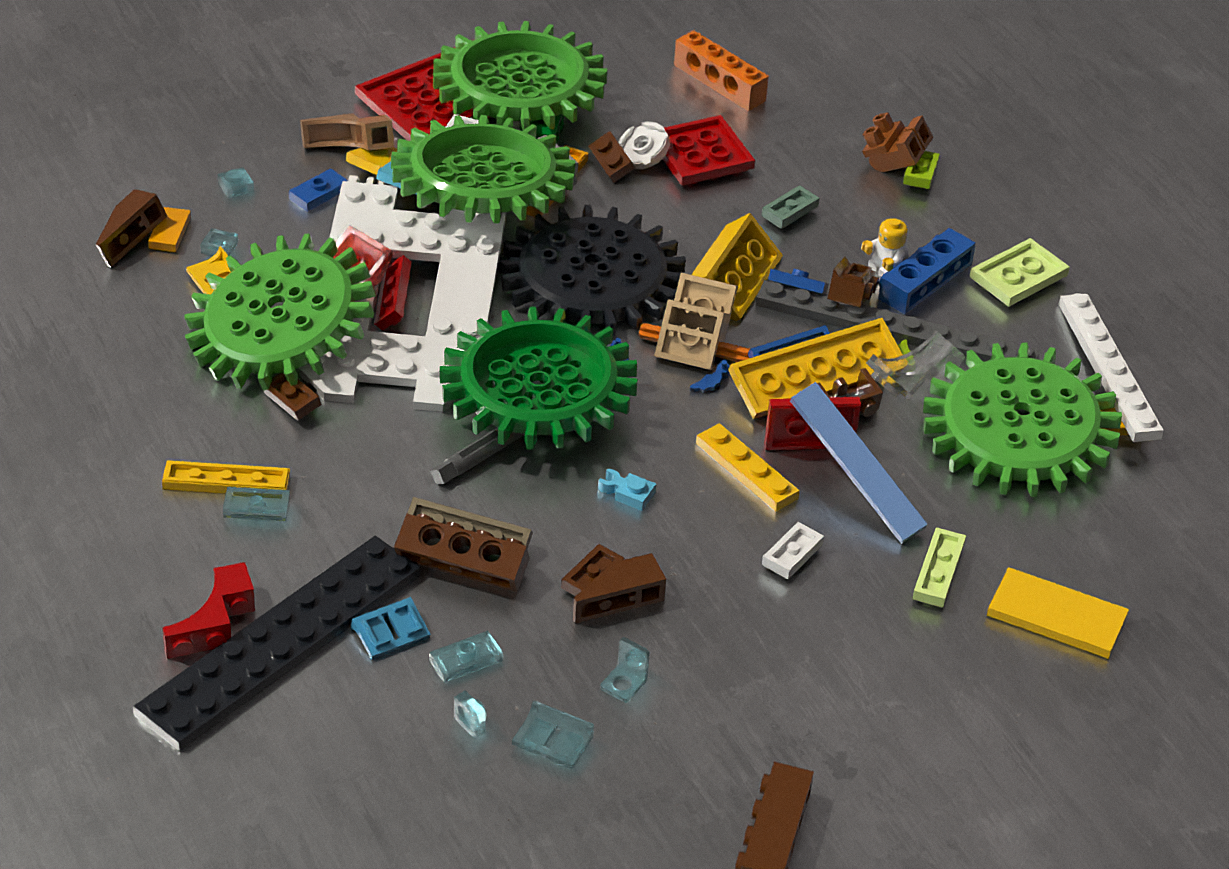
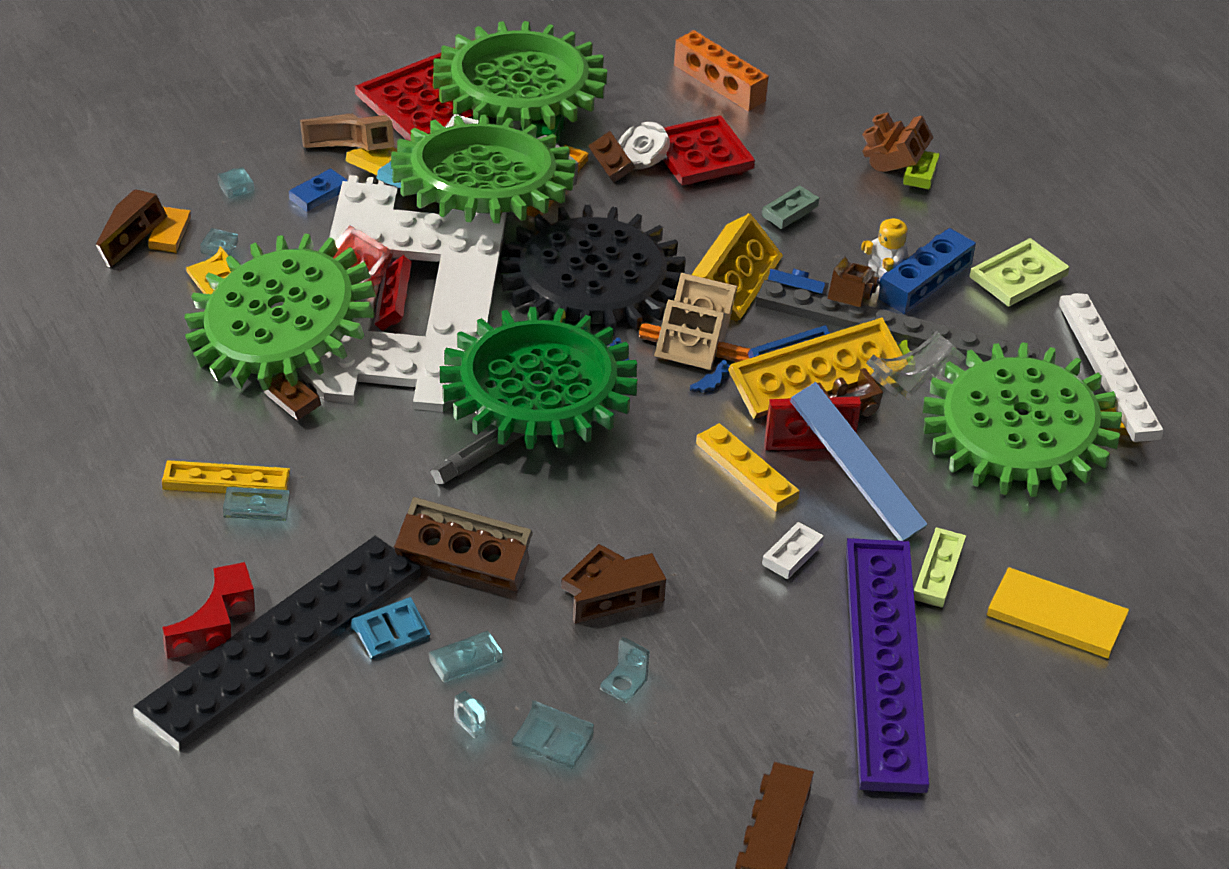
medium azure plate [598,469,656,511] -> none
none -> dark purple plate [846,538,929,793]

